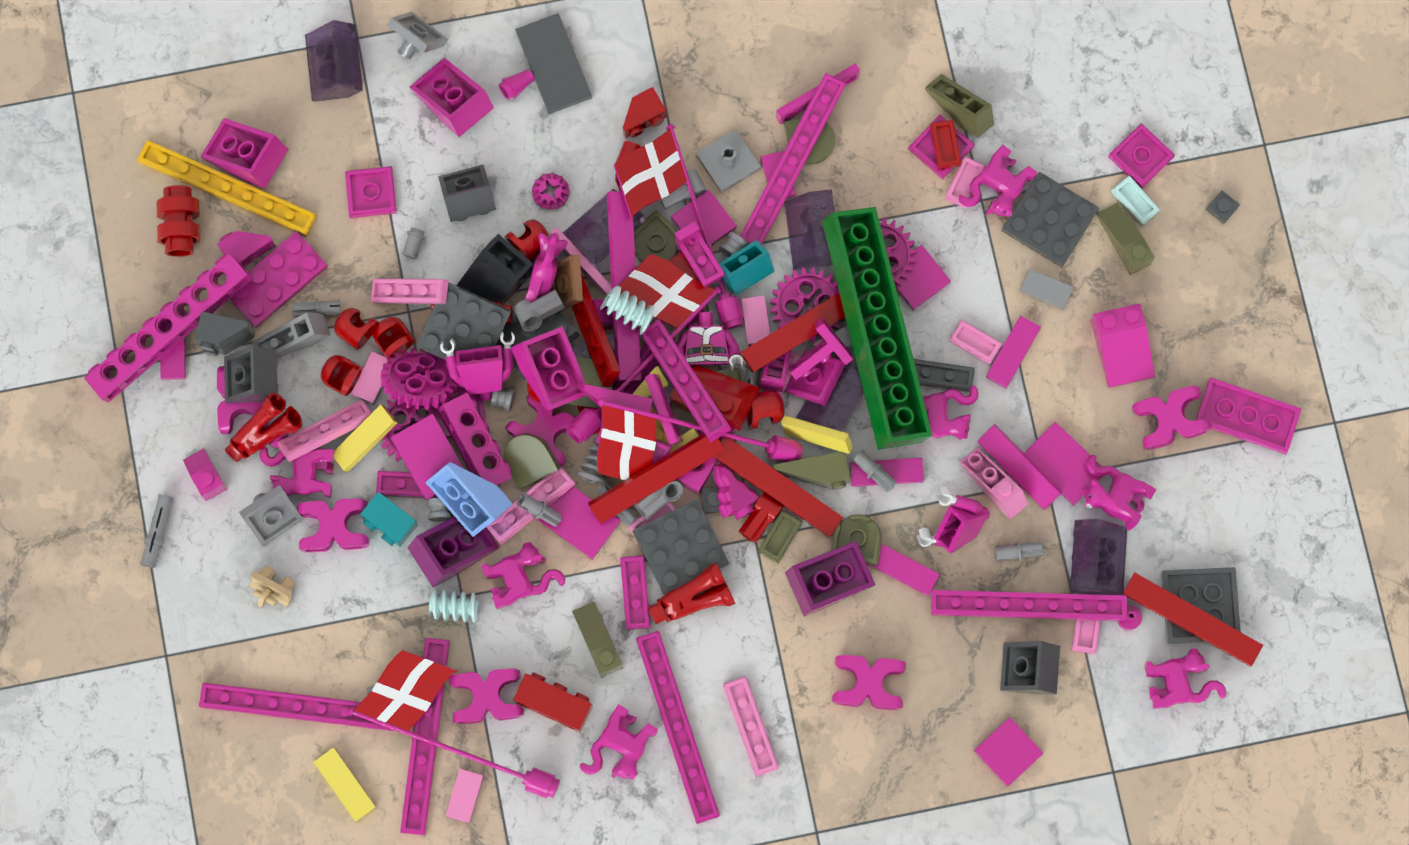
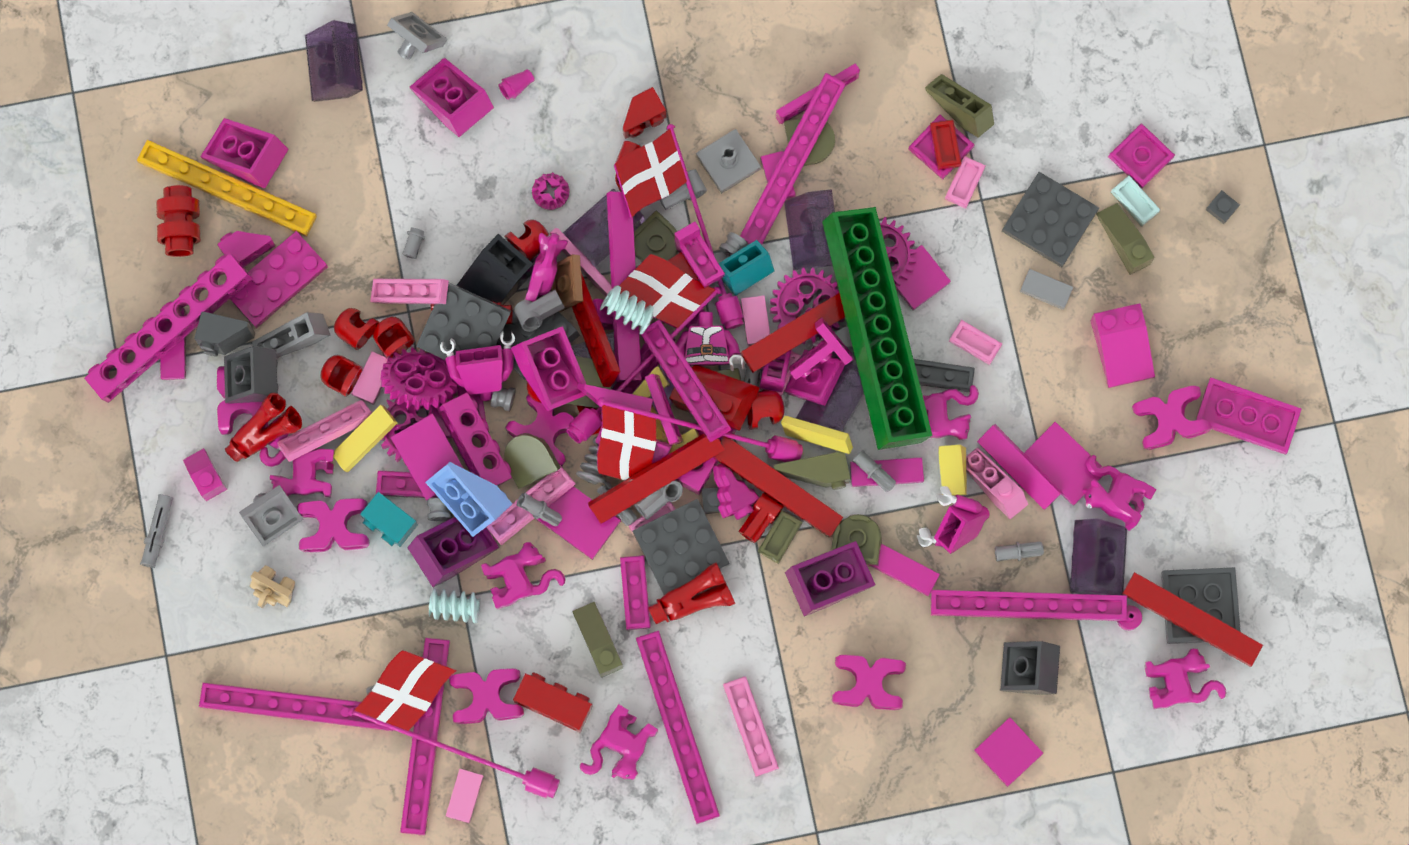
light grey axle [293,299,341,317] -> none
light yellow tile [314,748,376,822] -> none
dark pink tile [345,166,397,218] -> none
dark grey slope [438,164,496,222] -> none
dark grey tile [515,13,592,114] -> none
dark pink tile [671,190,737,246] -> none
dark pink animal [958,144,1037,217] -> none
dark pink tile [985,315,1041,389] -> none
bright pink tile [1071,620,1101,655] -> none
none -> light yellow slope [939,445,967,496]

